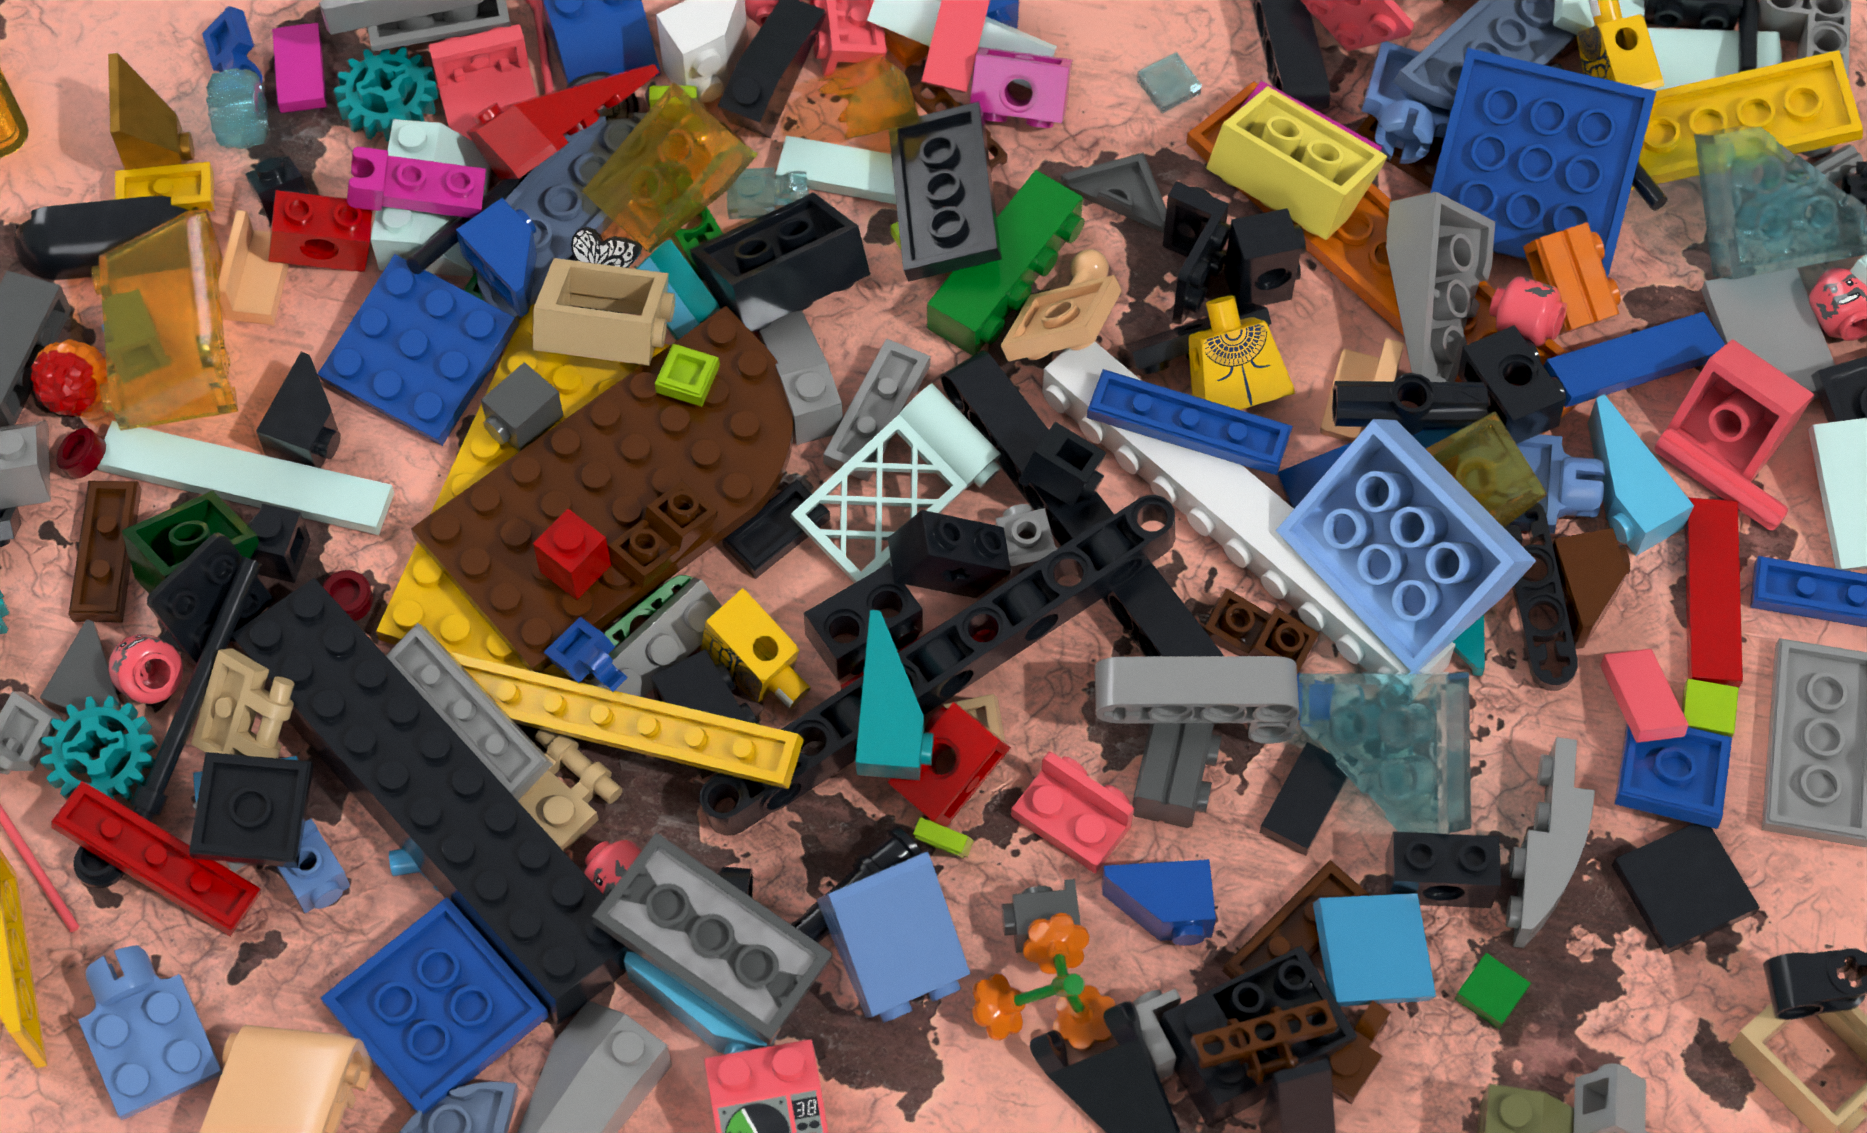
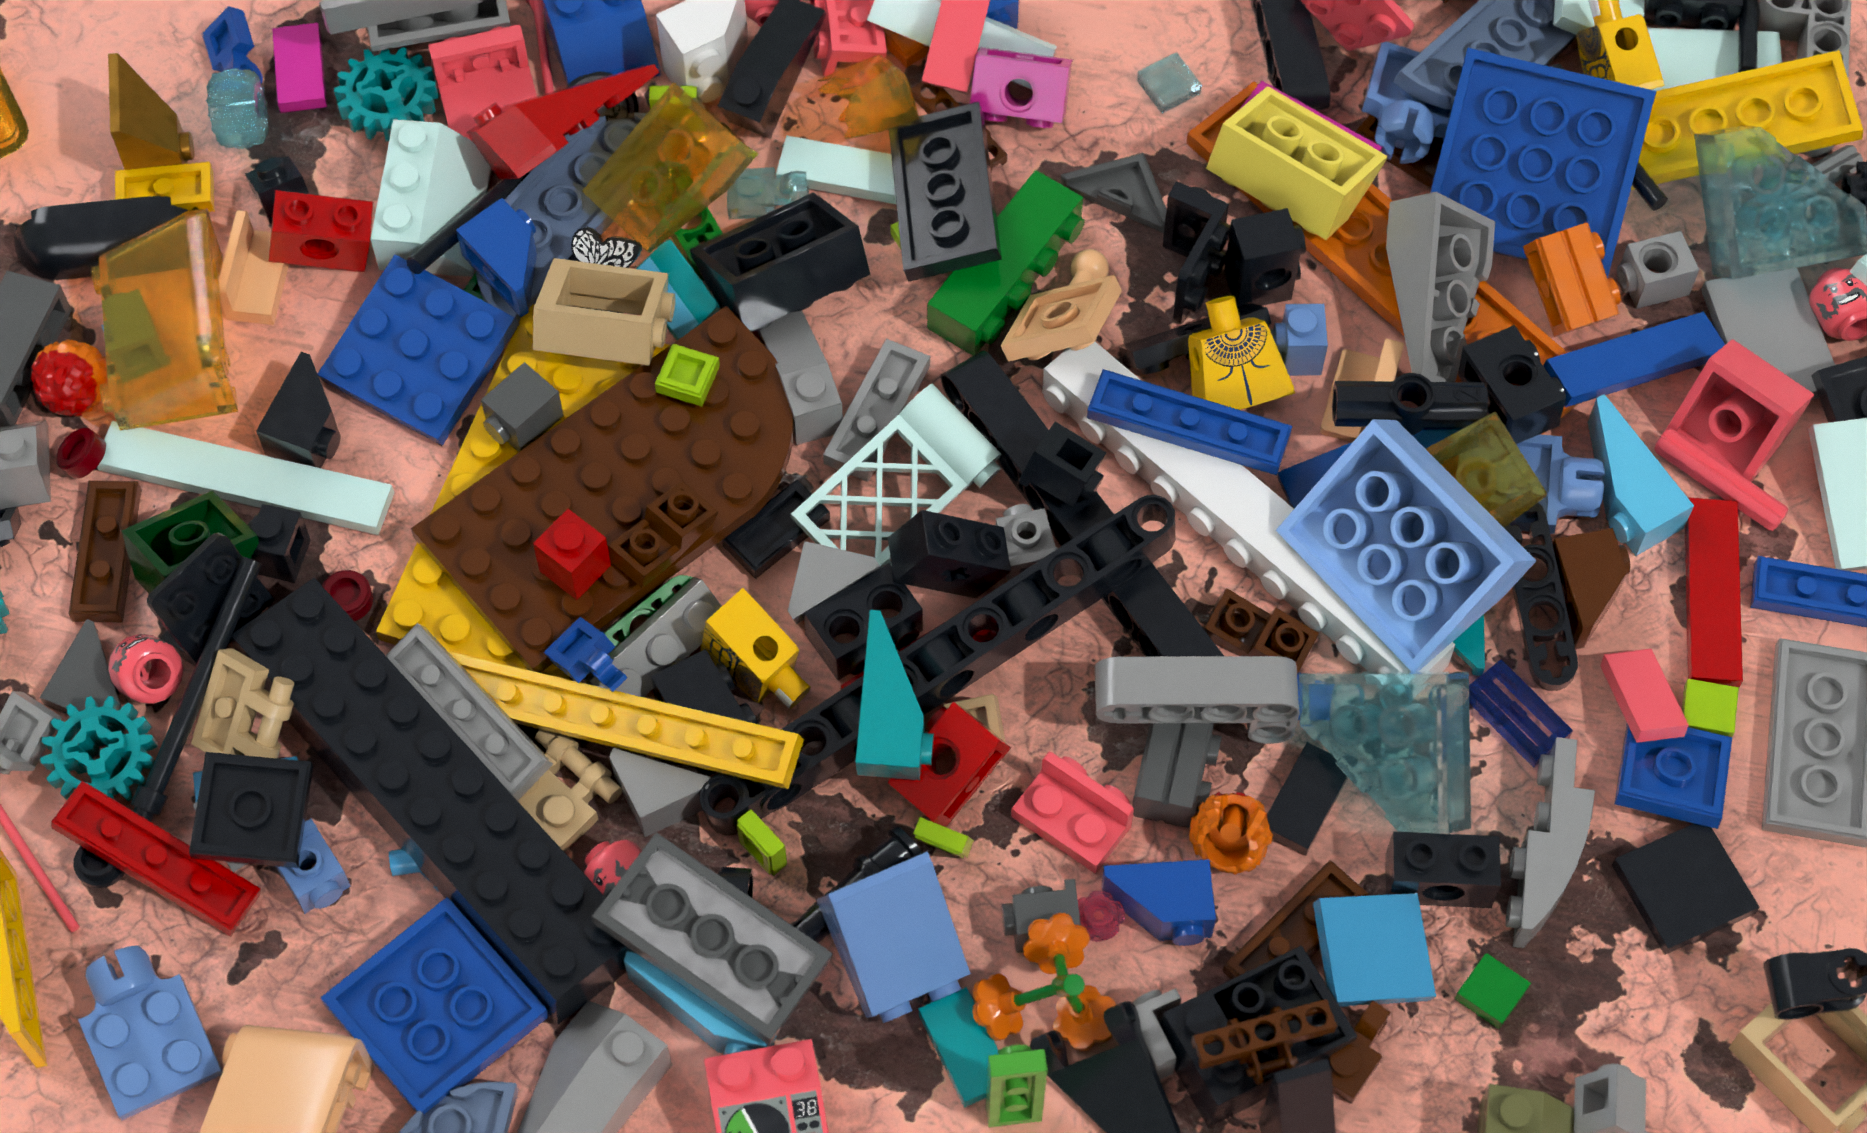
dark pink plate [347,147,486,218] -> none
coral head [1489,277,1567,347] -> none
none -> light grey slope [610,748,711,837]
none -> lime tile [737,809,787,876]
none -> light grey slope [788,541,881,624]
none -> teal tile [918,987,999,1108]
none -> bright green plate [986,1045,1047,1128]
none -> clear pink plate [1078,891,1125,942]
none -> orange piece [1189,792,1273,875]
none -> medium blue brick [1271,304,1328,376]
none -> clear blue tile [1462,659,1573,768]
none -> light grey brick [1617,231,1699,309]

